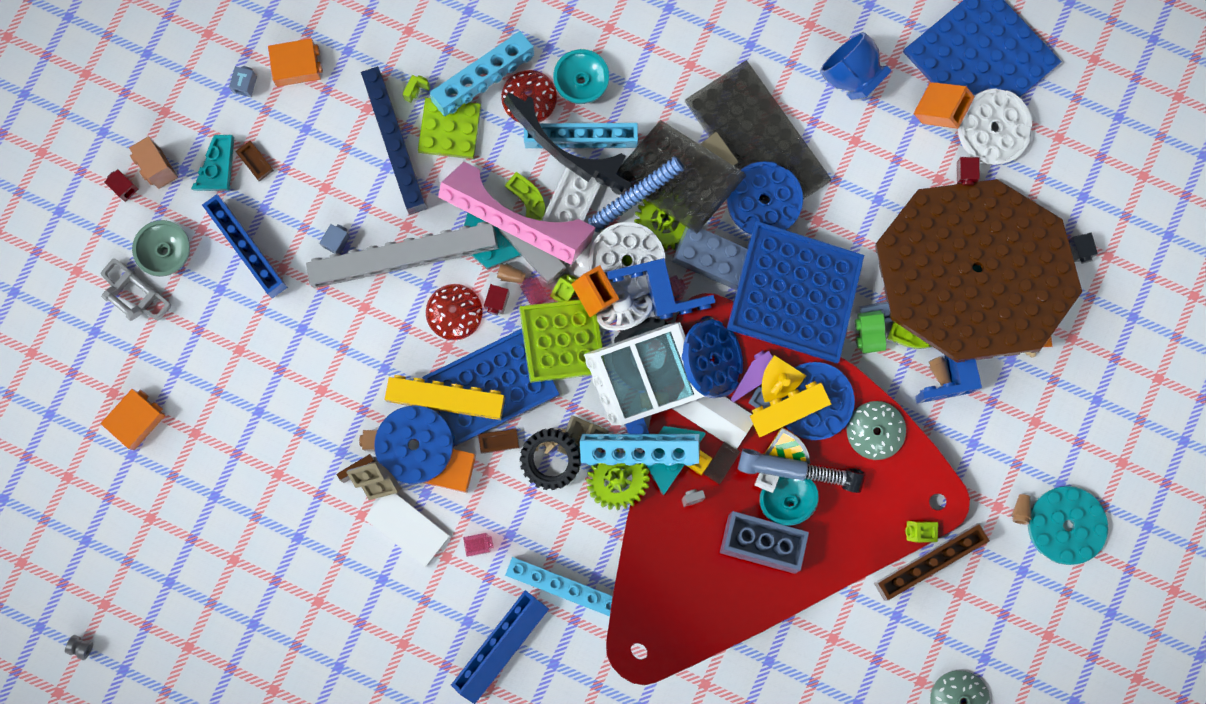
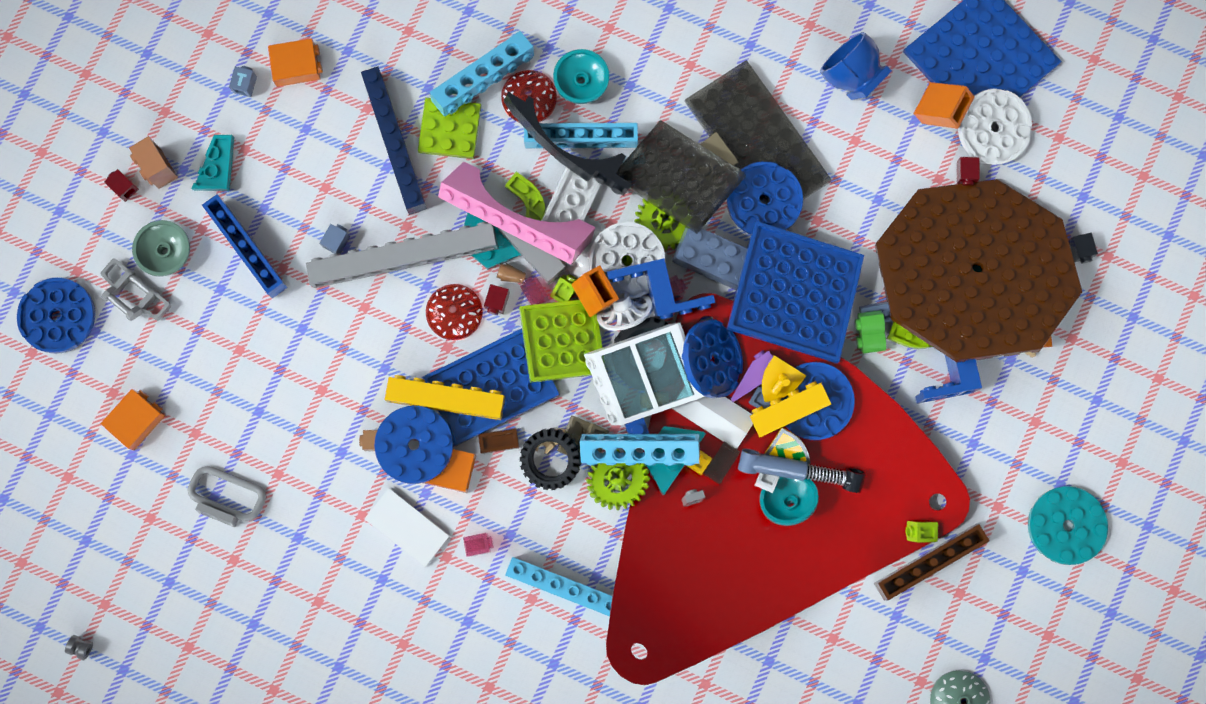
reddish brown tile [235,140,274,181] -> none
reddish brown tile [336,454,376,483] -> none
dark tan slope [347,462,402,500] -> none
lime bracket [402,75,430,103] -> none
blue brick [451,590,549,704] -> none
medium blue piece [588,156,684,232] -> none
sand blue brick [720,511,809,574] -> none
sand green dish [847,401,906,460] -> none
medium nougat cone [929,356,952,386] -> none
medium nougat cone [1011,494,1031,525] -> none
none -> blue plate [17,277,95,354]
none -> light grey bar [187,466,266,527]

